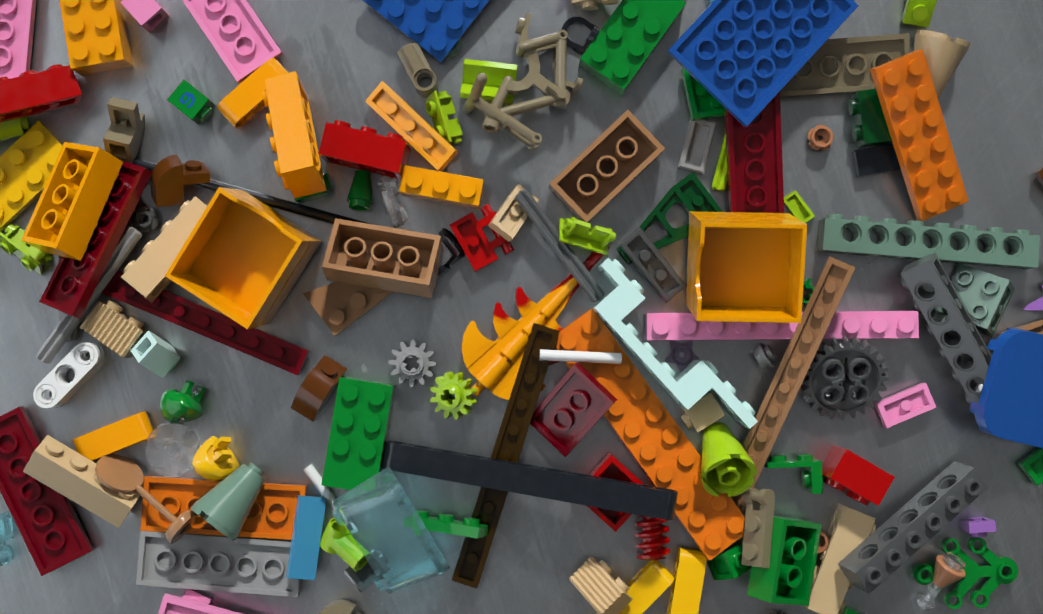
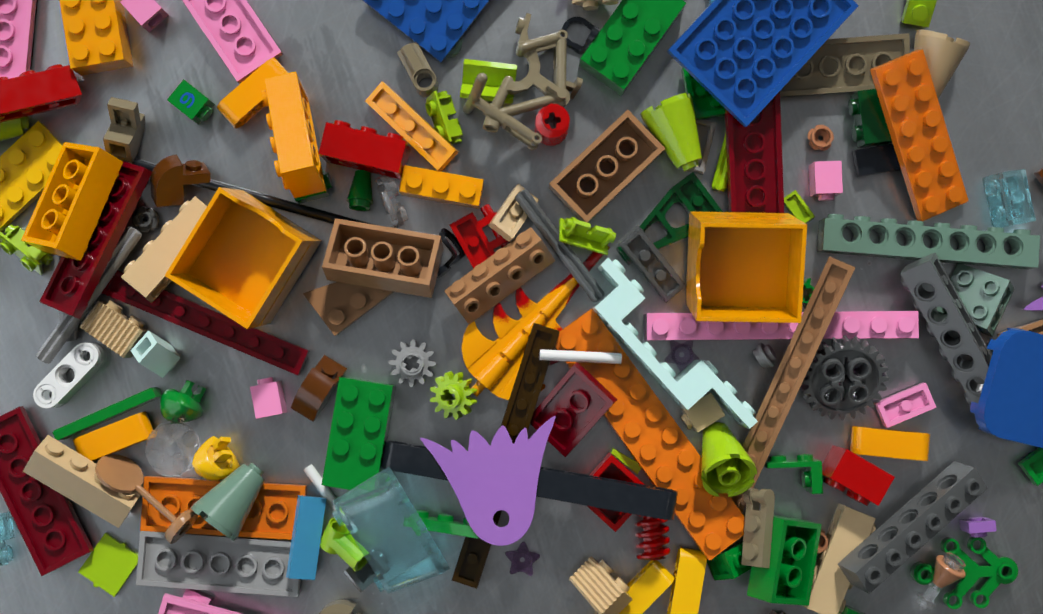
none -> green tile [52,387,162,441]
none -> lime piece [78,532,138,597]
none -> bright pink brick [250,377,287,419]
none -> medium lavender piece [420,416,556,546]
none -> medium nougat brick [444,227,555,324]
none -> clear purple plate [505,542,540,576]
none -> red piece [535,103,570,146]
none -> lime piece [610,447,641,475]
none -> lime cone [640,93,702,172]
none -> bright pink brick [808,161,843,201]
none -> light orange beam [850,426,930,461]
none -> clear light blue bracket [983,169,1036,228]

